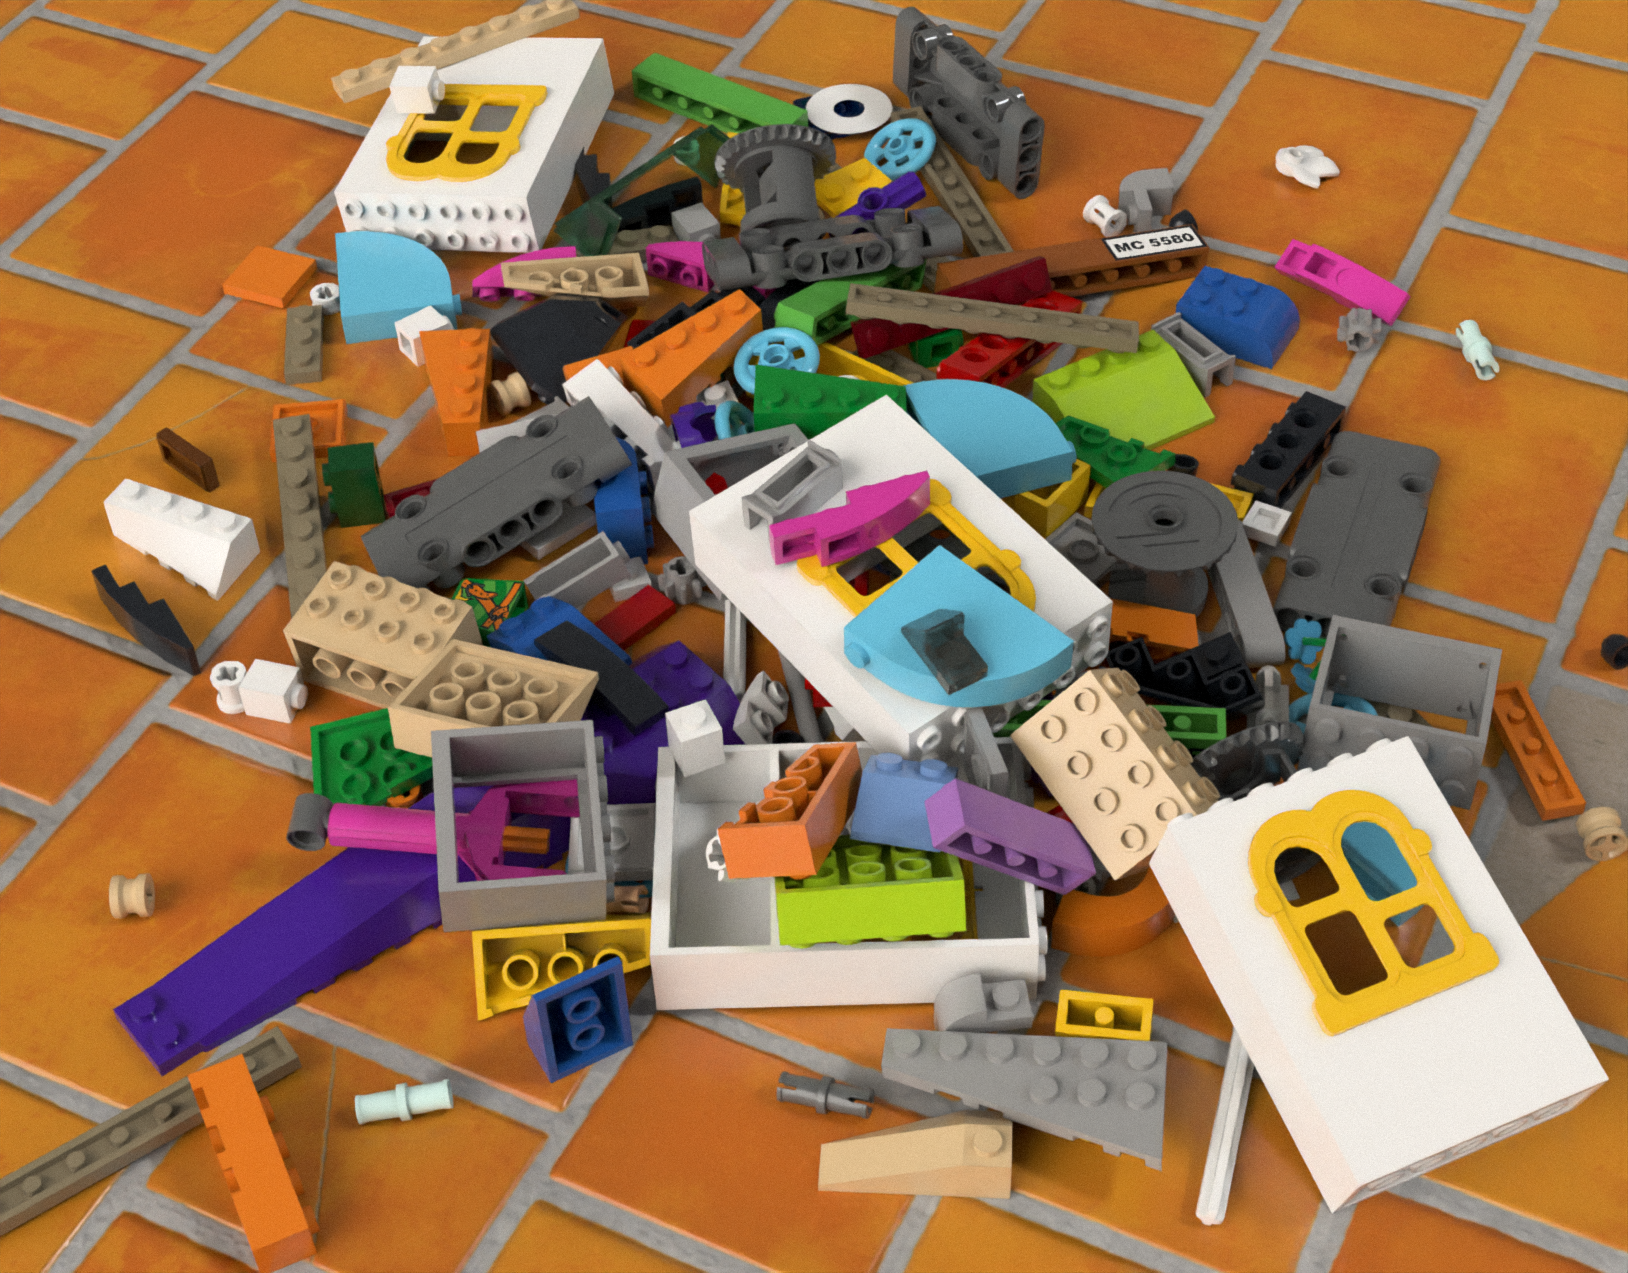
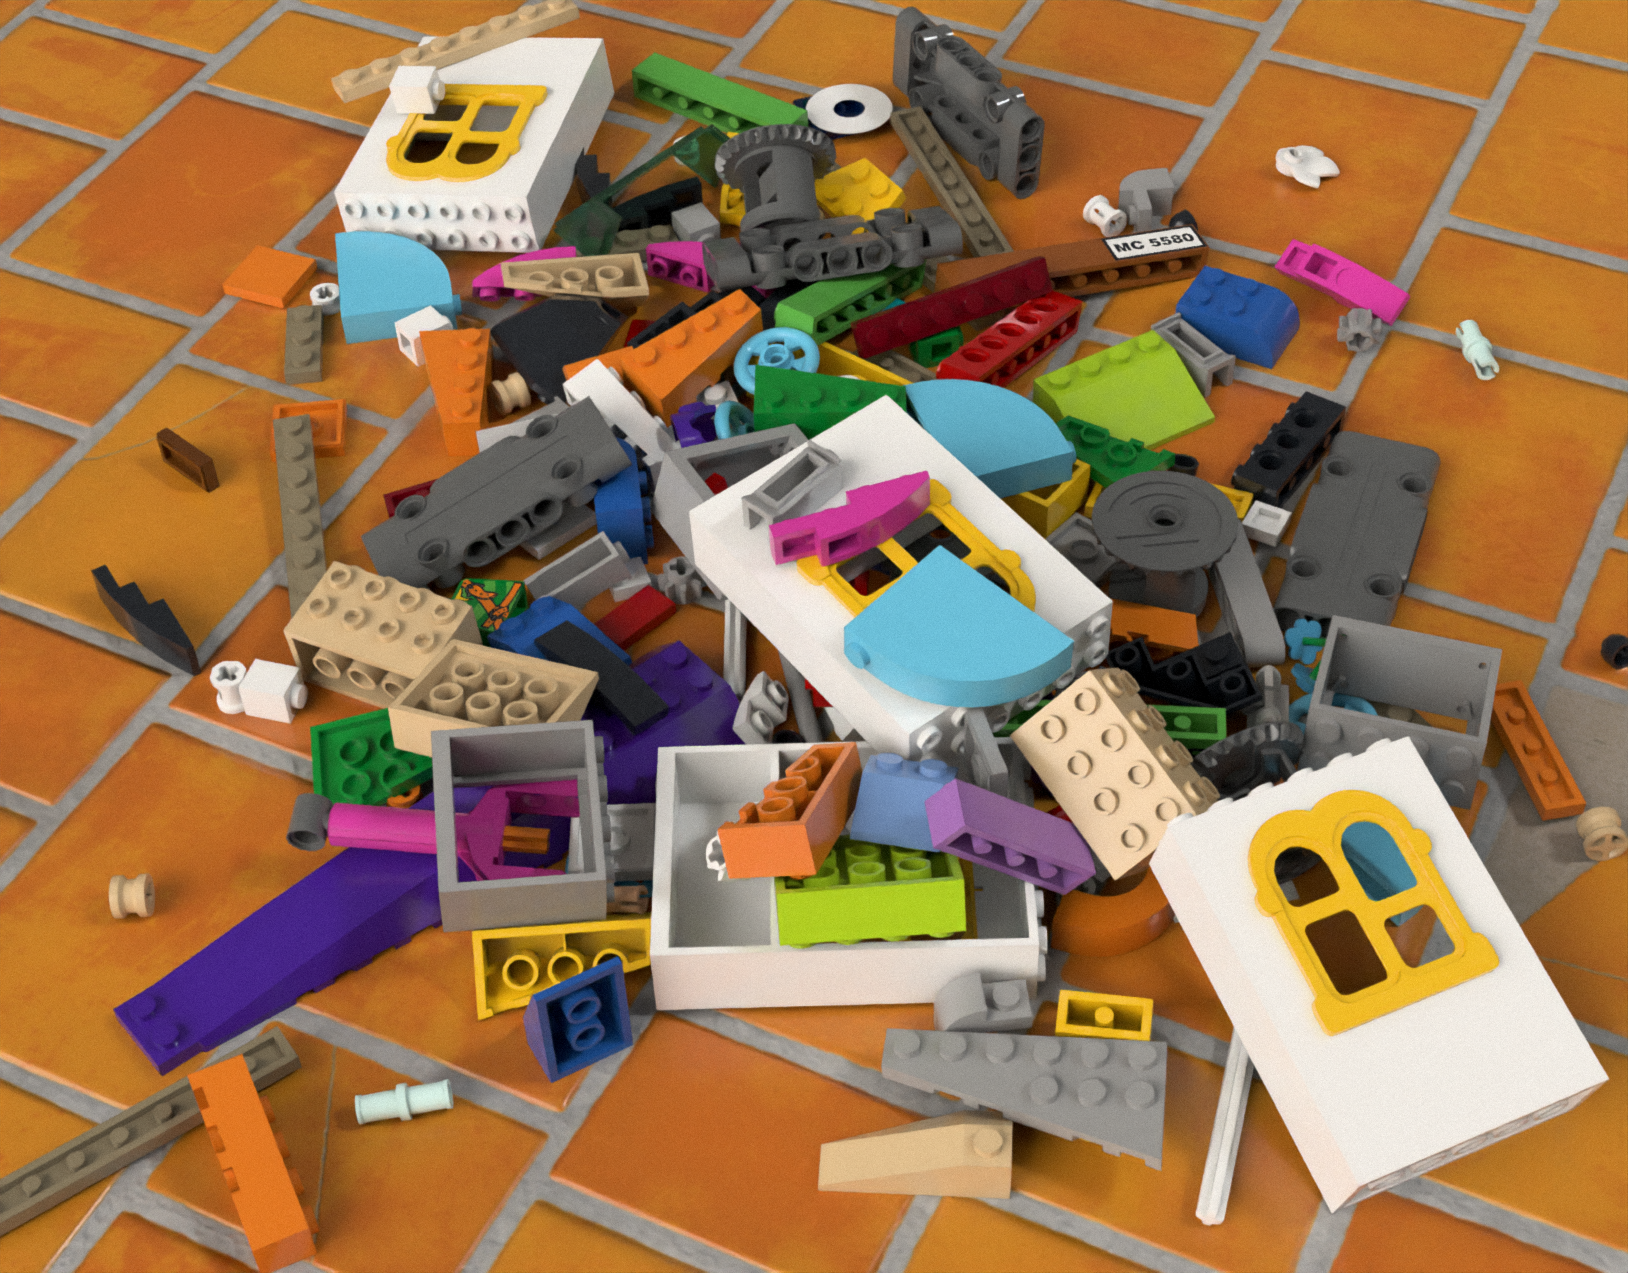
white wedge [103,478,260,601] -> none
dark green brick [322,442,386,528] -> none
white brick [665,699,725,777] -> none
dark grey pin [776,1071,875,1119] -> none
dark purple piece [827,171,926,238] -> none
dark tan plate [845,283,1139,353] -> none
medium azure plate [864,118,936,181] -> none
clear smoke slope [901,608,988,695] -> none

